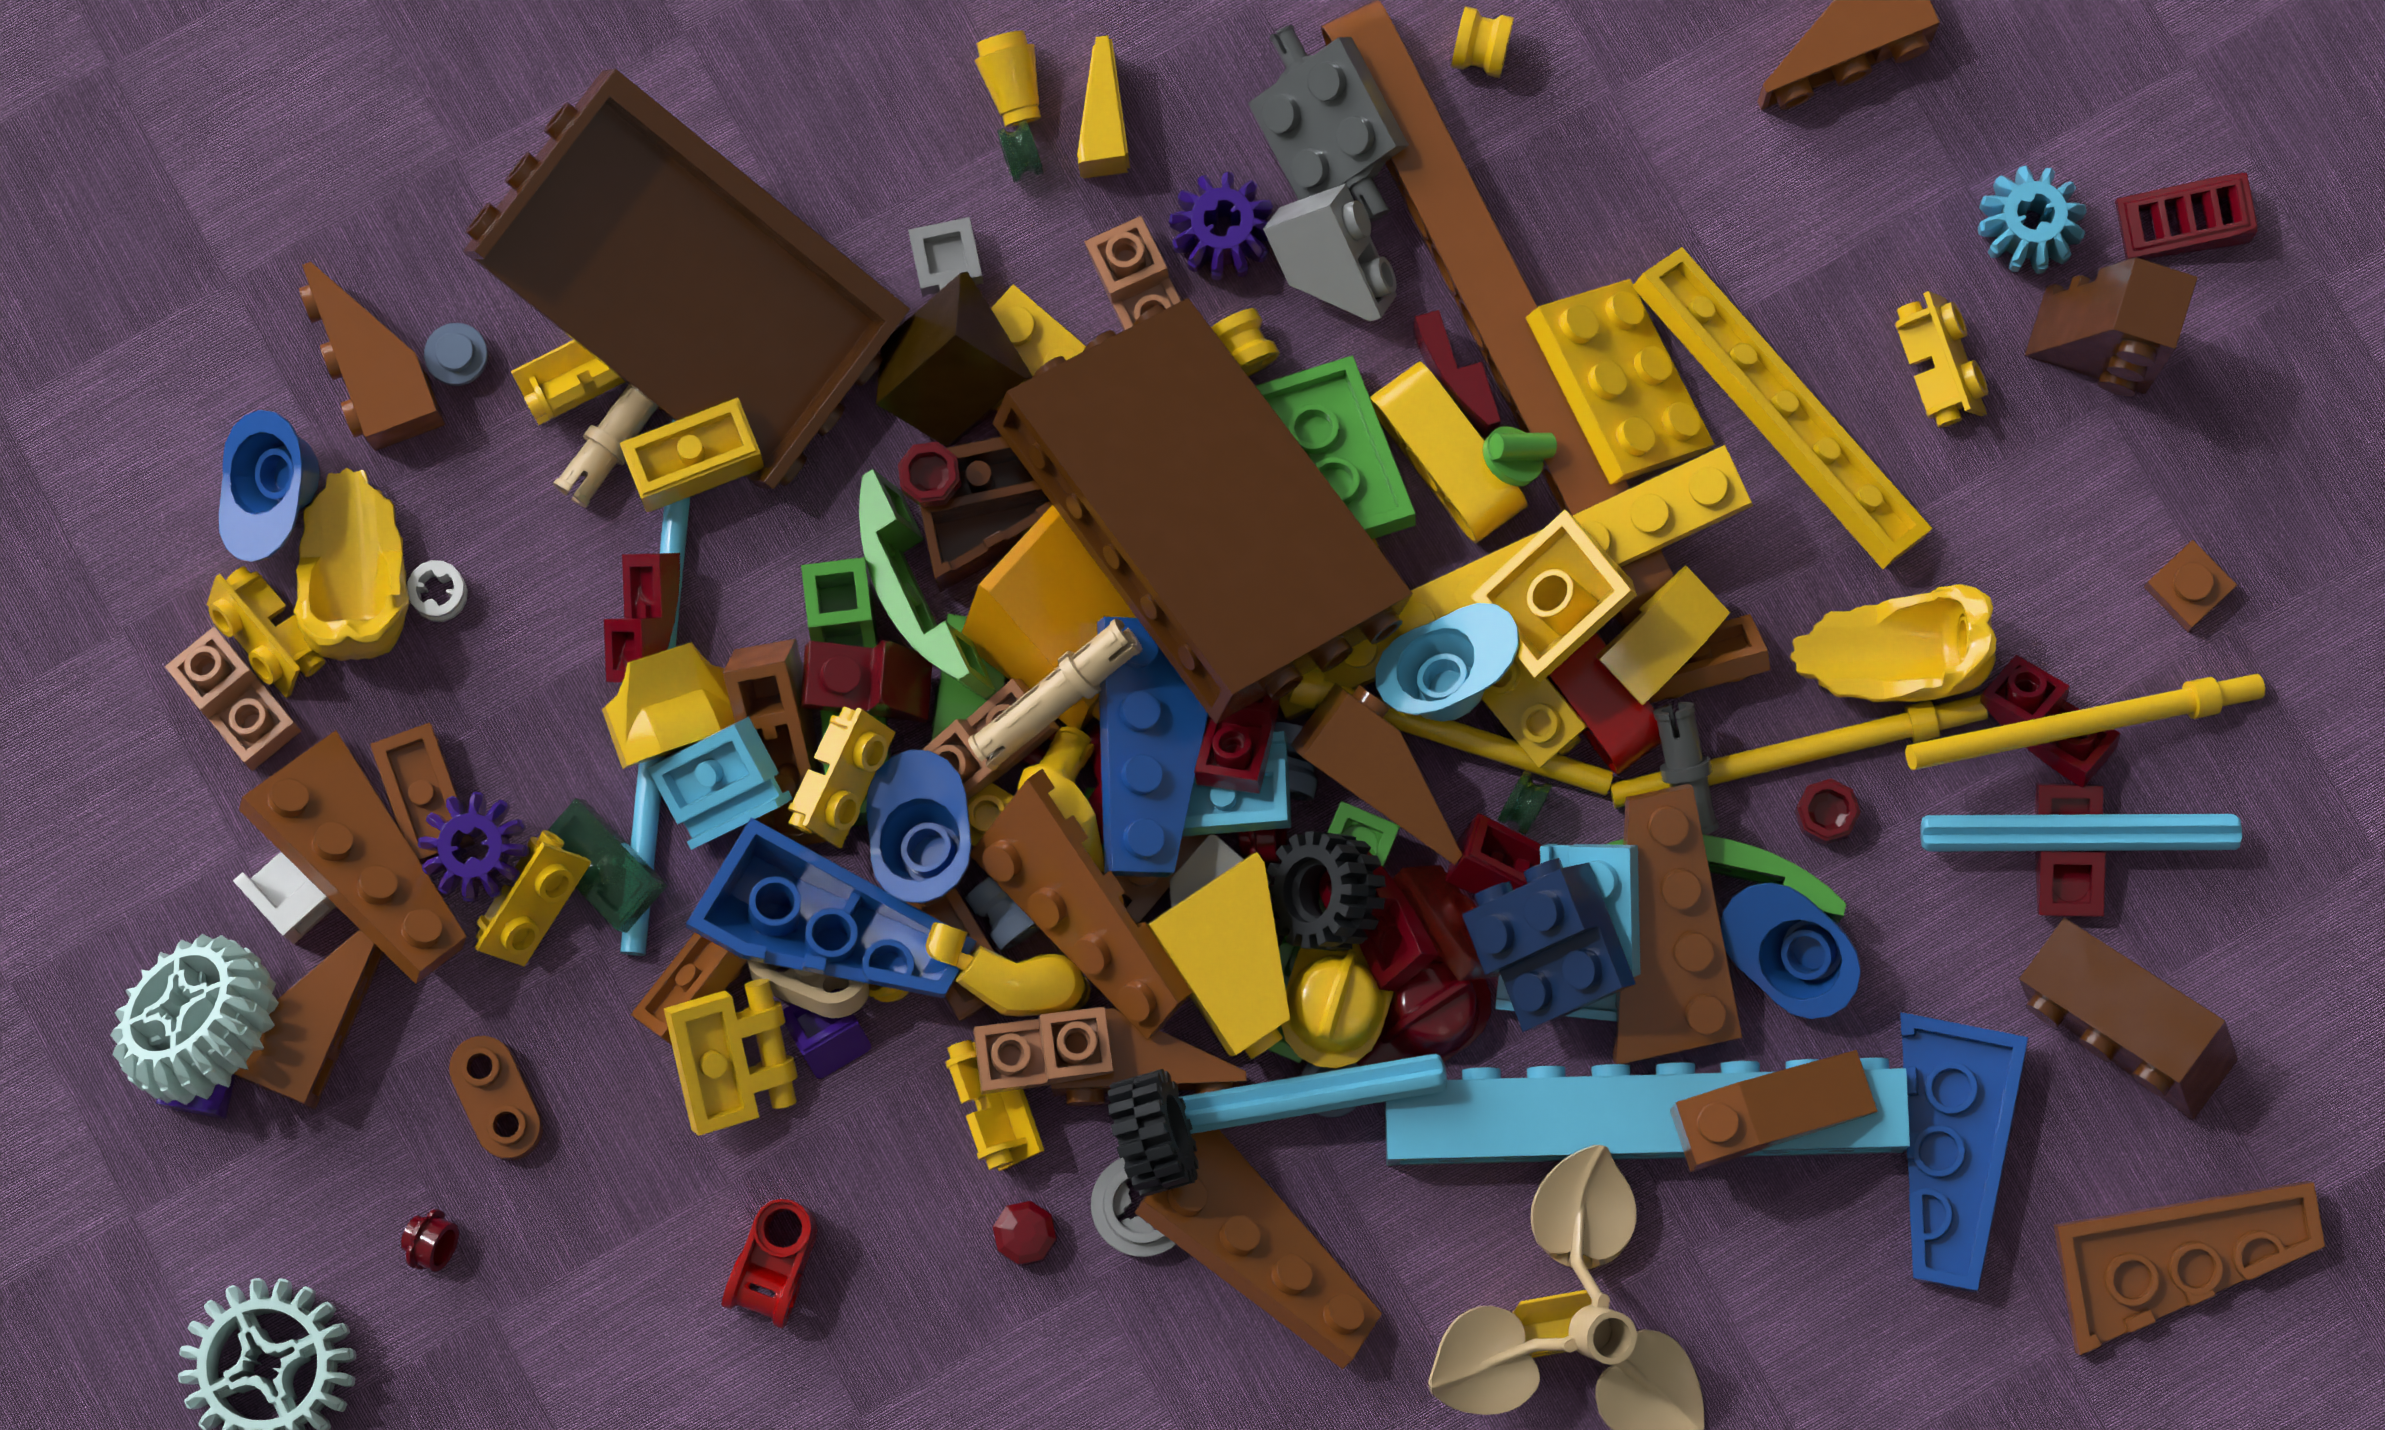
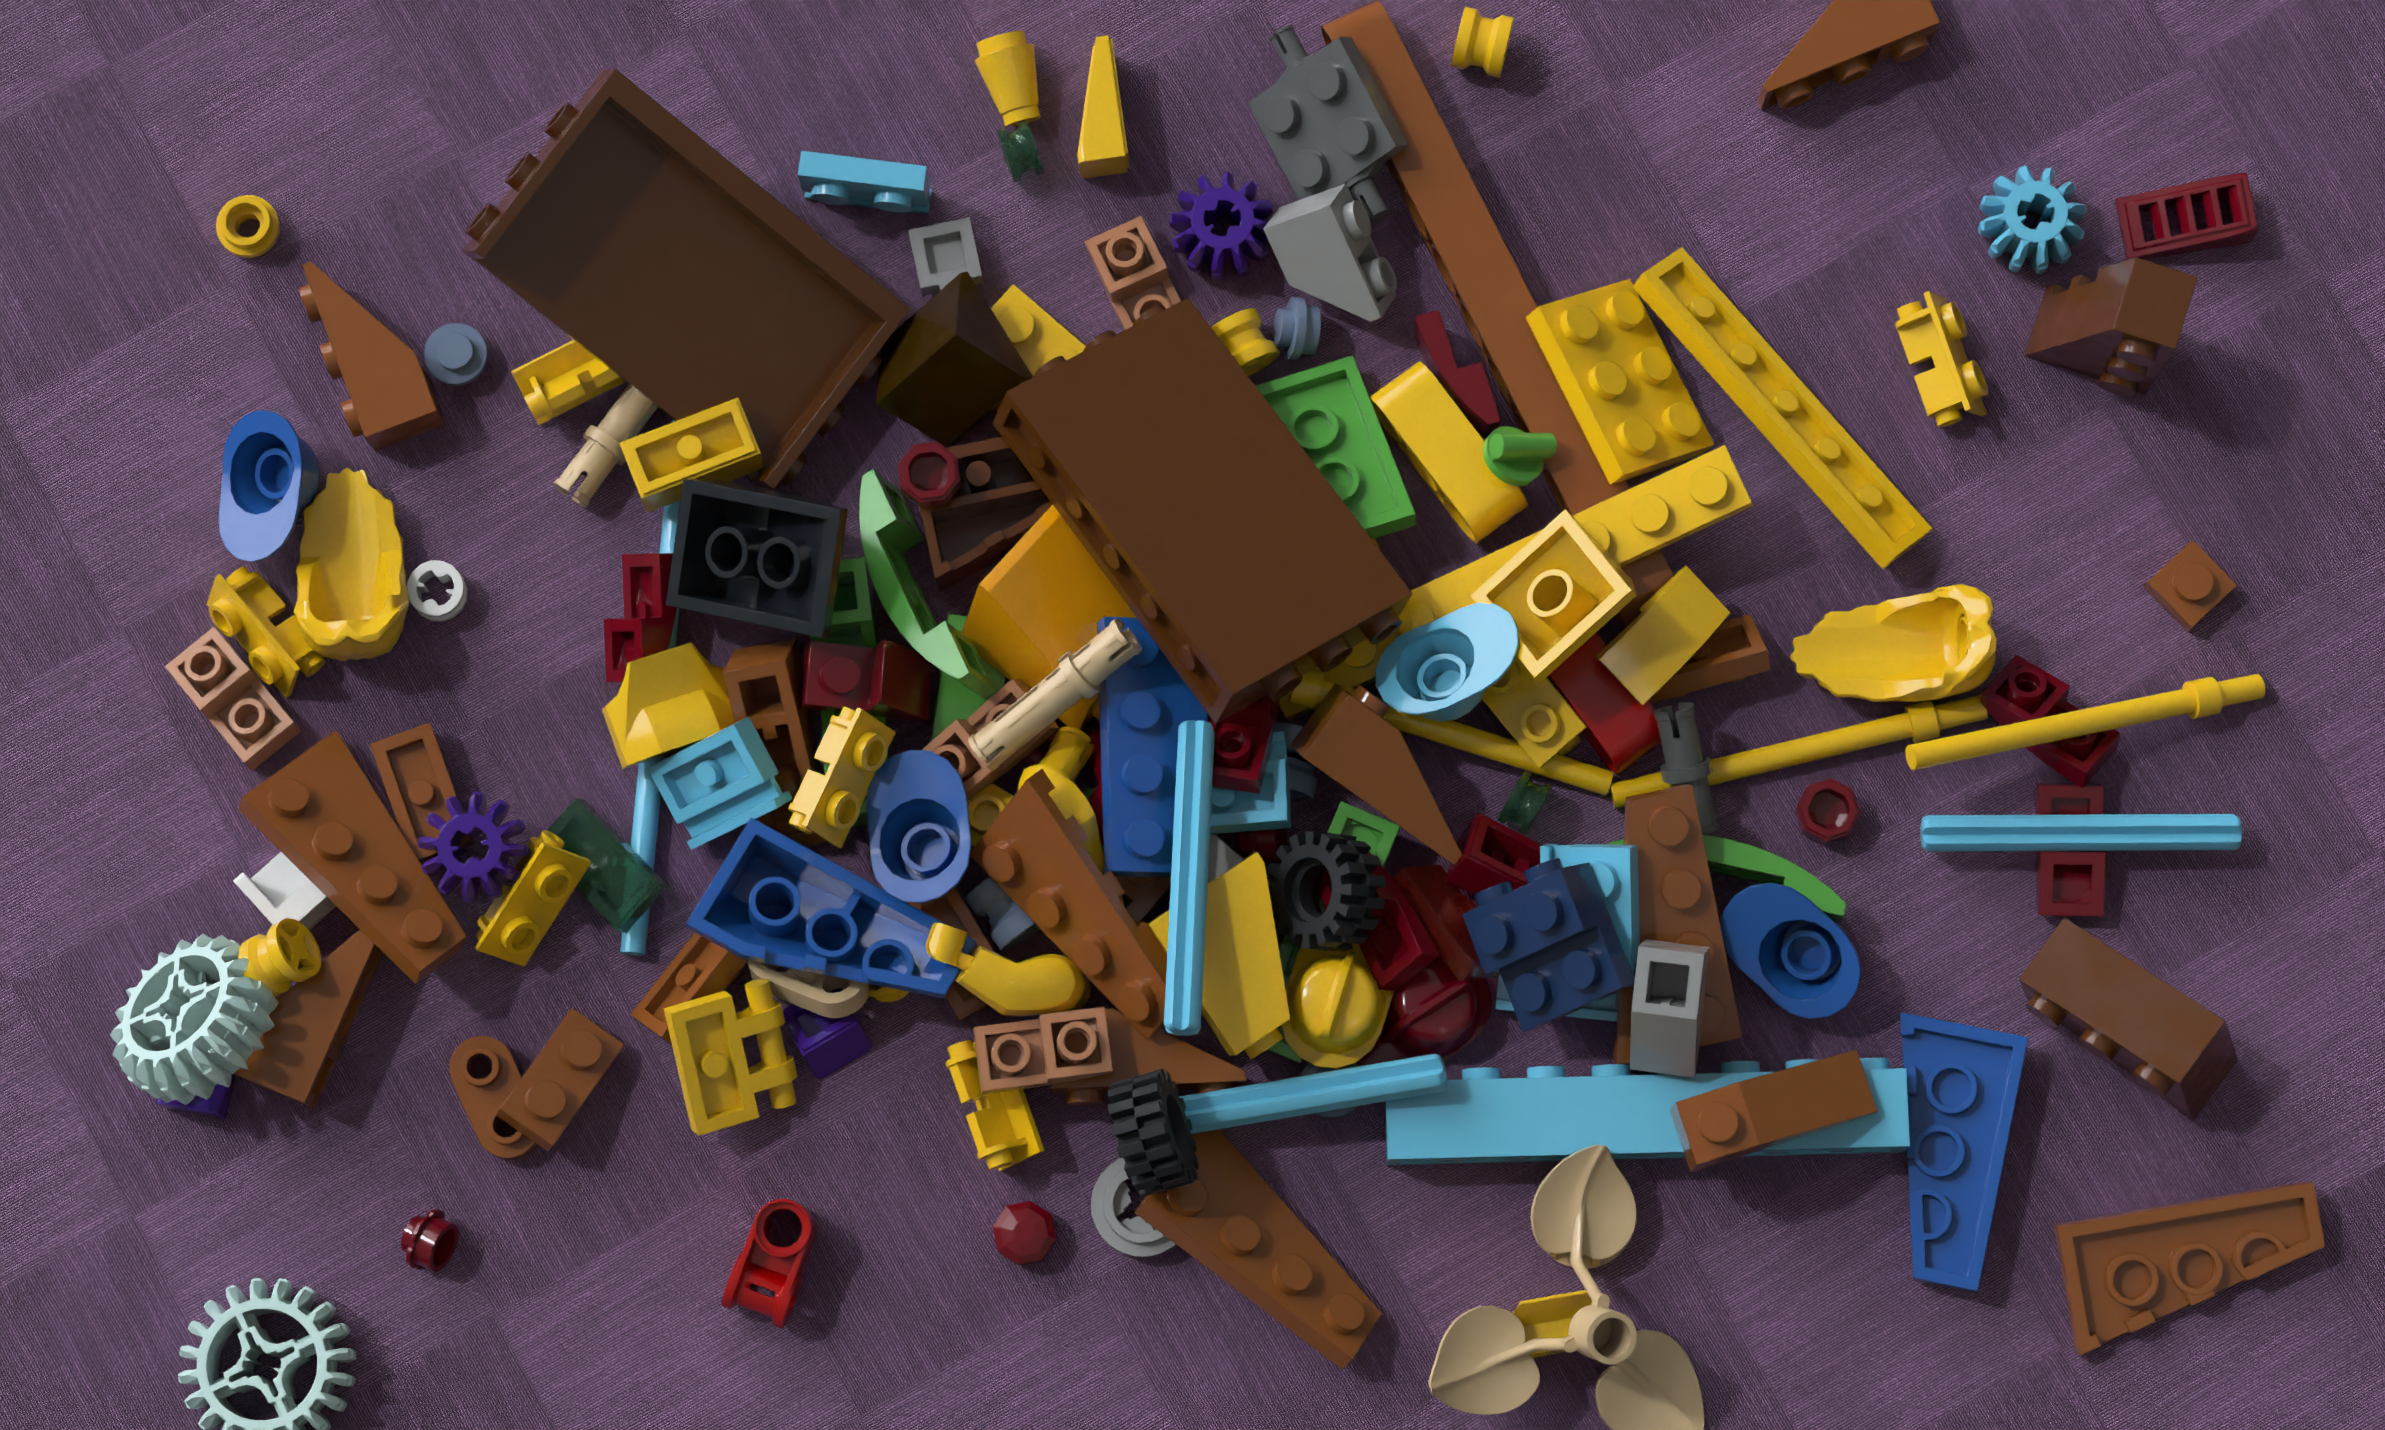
none -> yellow plate [216,195,280,258]
none -> yellow wheel [238,918,321,997]
none -> dark orange plate [496,1008,625,1152]
none -> black slope [666,479,848,638]
none -> medium azure plate [798,151,932,215]
none -> medium azure axle [1164,720,1215,1036]
none -> sand blue plate [1273,297,1321,360]
none -> light grey slope [1630,939,1710,1078]

